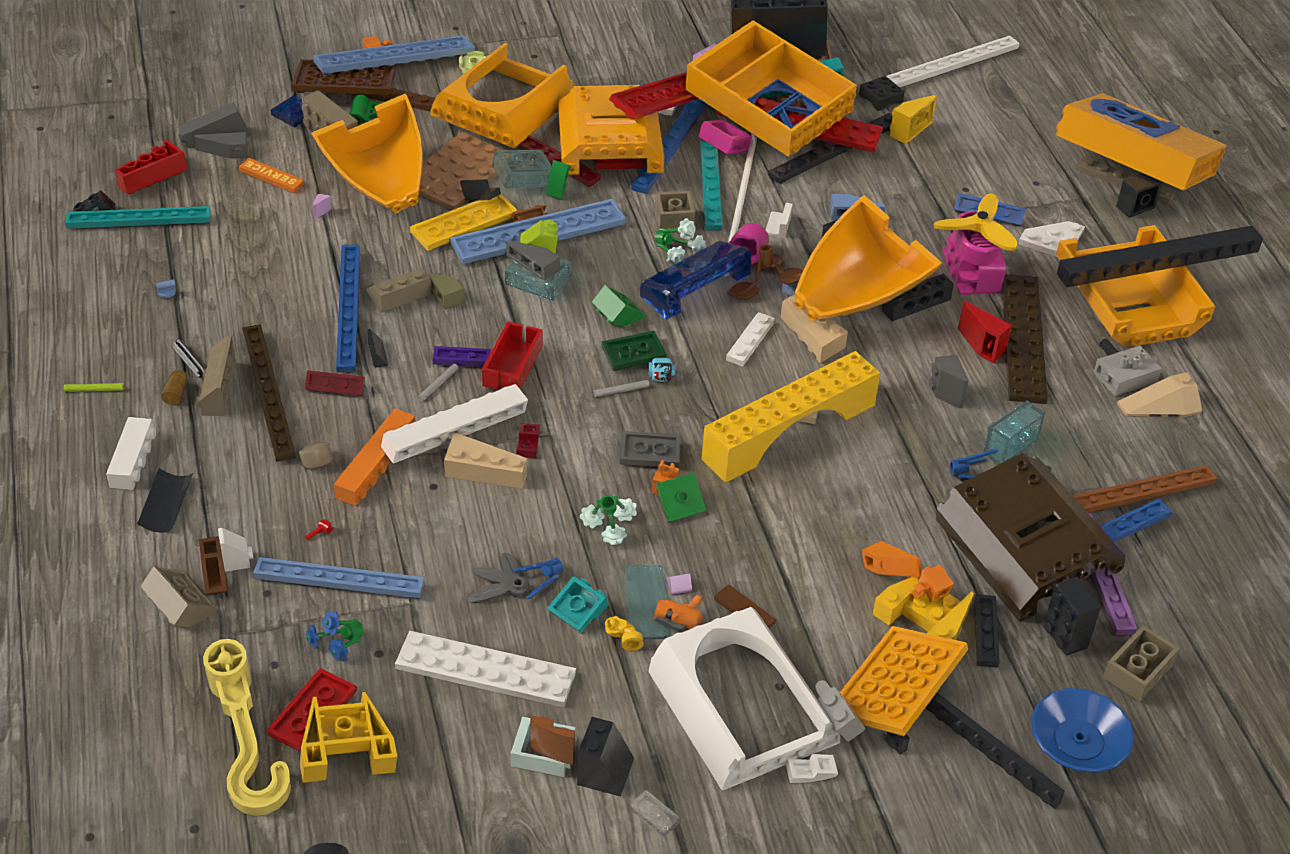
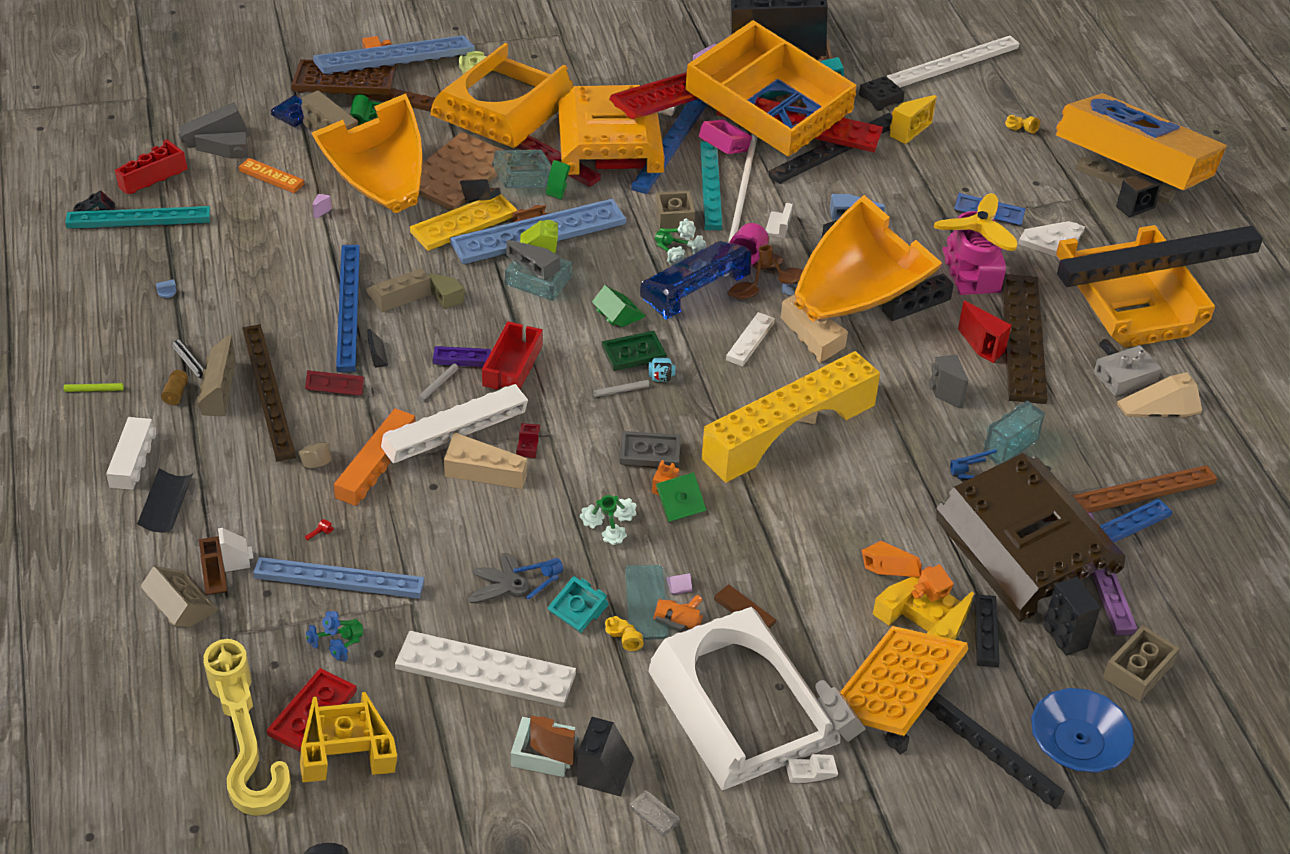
none -> yellow arm [1005,115,1040,134]

